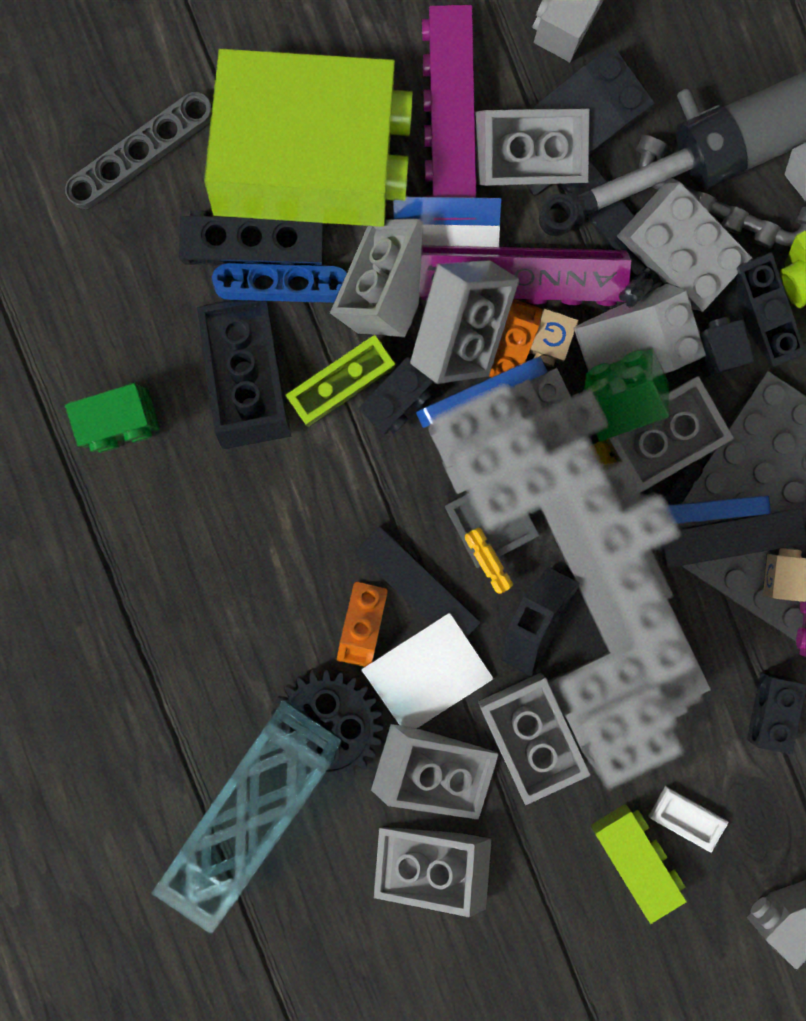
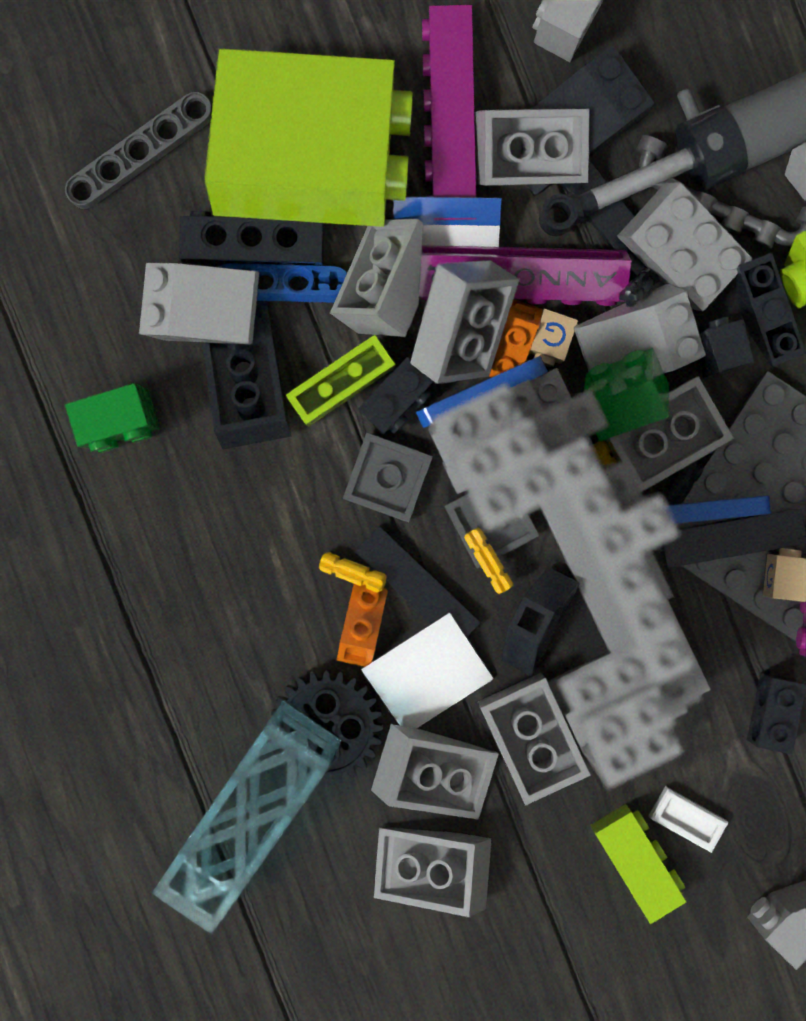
none -> light grey slope [139,263,259,344]
none -> yellow axle [319,552,387,592]
none -> dark grey plate [343,433,433,523]

